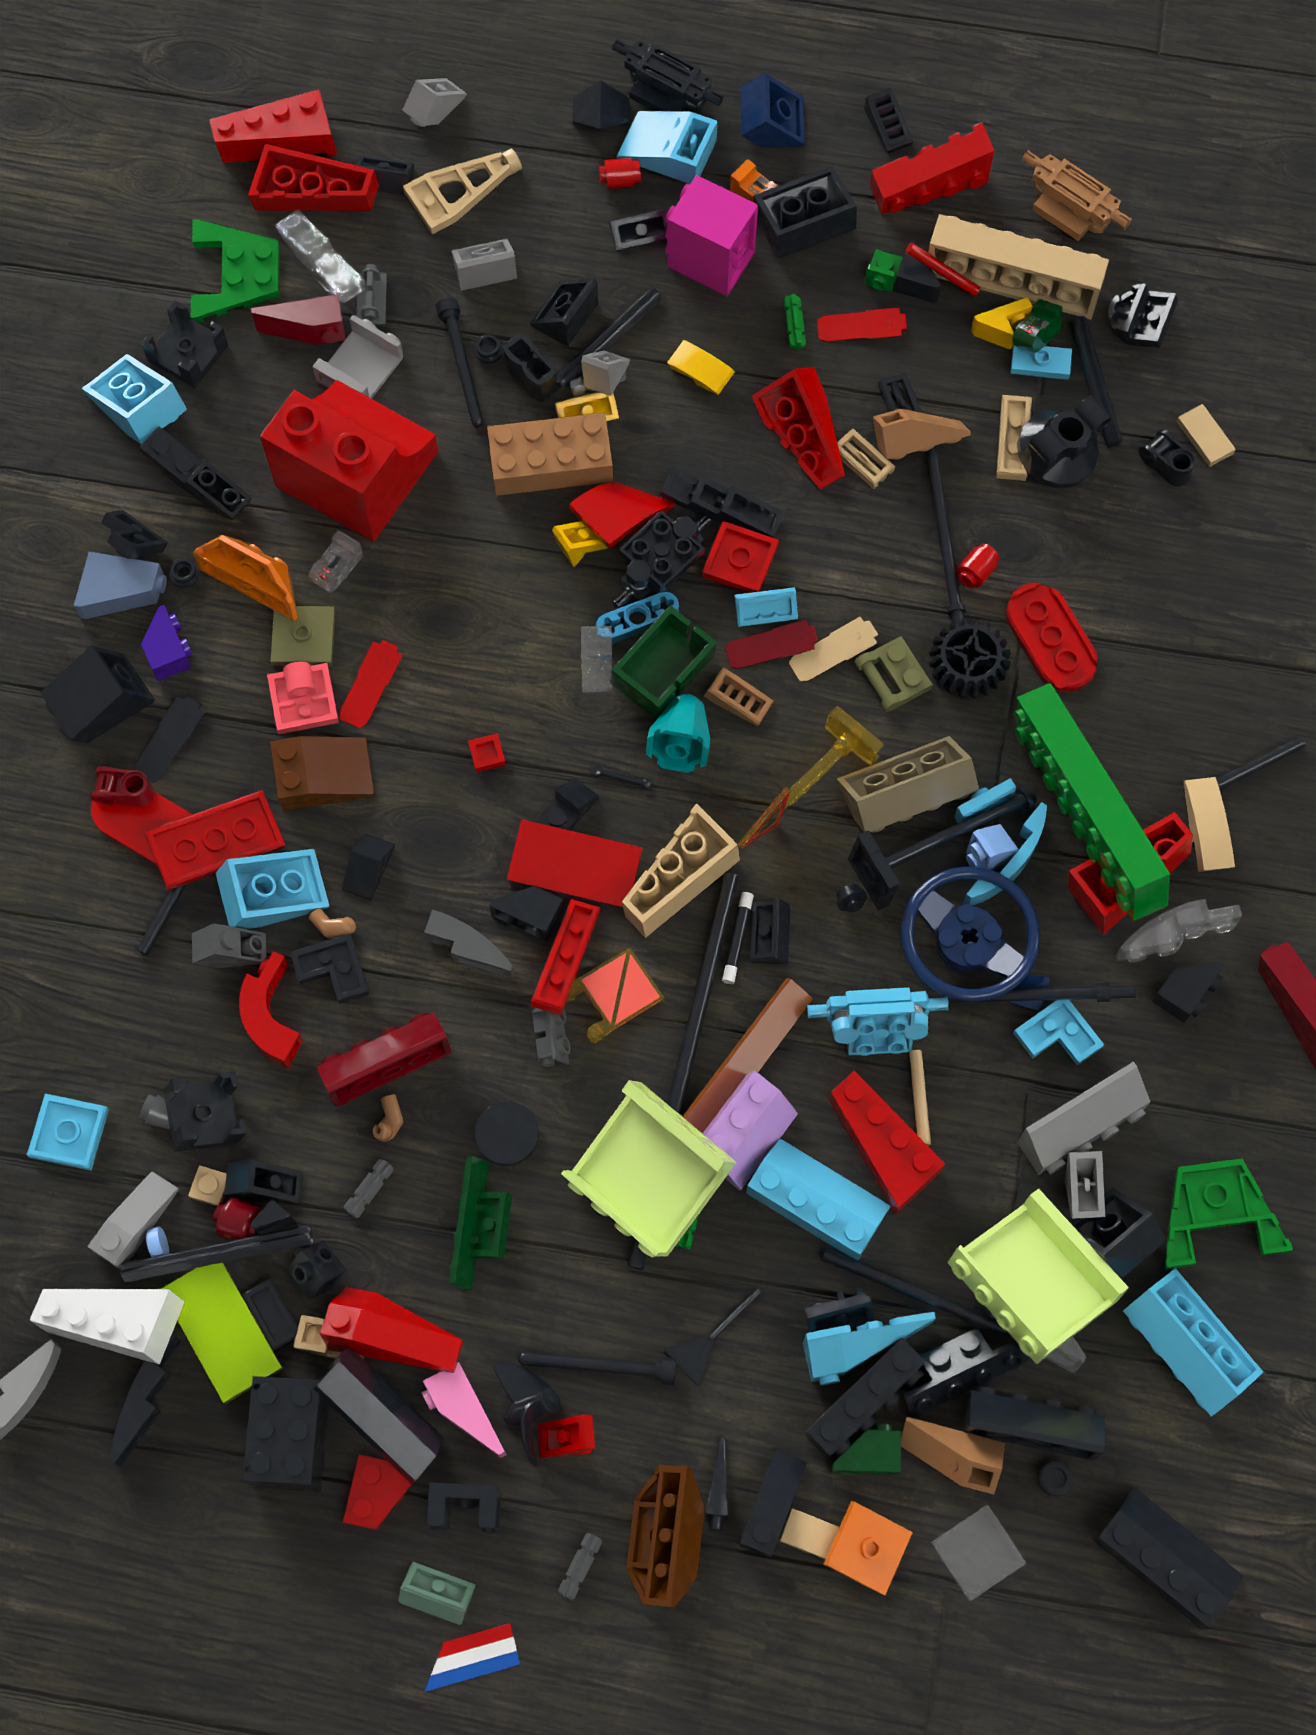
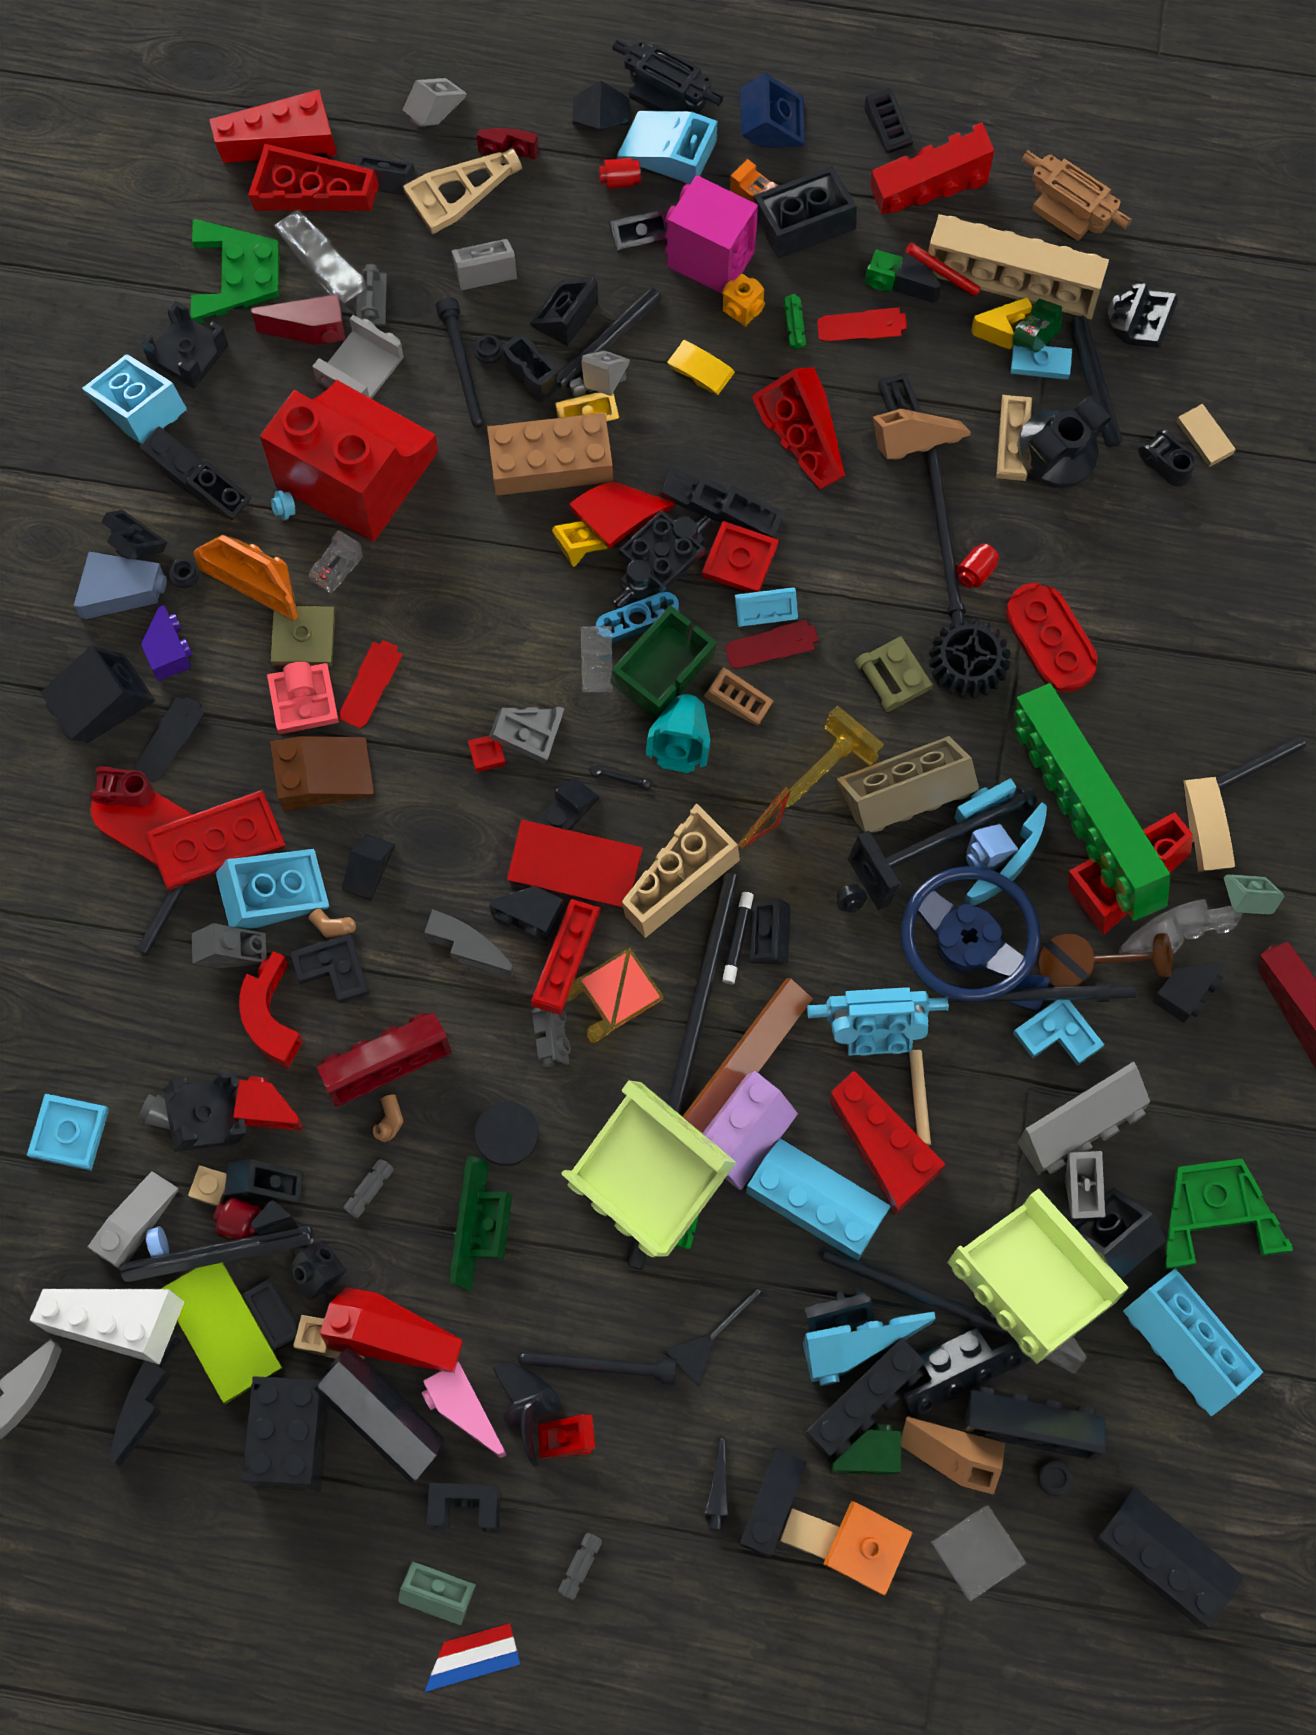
red wing [343,1455,422,1530] -> none
reddish brown wedge [626,1465,705,1608] -> none
tan piece [789,616,878,681] -> none
tan tile [837,429,895,489] -> none
none -> red slope [233,1076,303,1131]
none -> medium azure plate [271,490,295,520]
none -> dark red slope [476,128,539,160]
none -> dark grey wing [489,707,564,763]
none -> light orange brick [722,273,765,327]
none -> reddish brown piece [1039,933,1173,987]
none -> sand green slope [1224,874,1285,914]

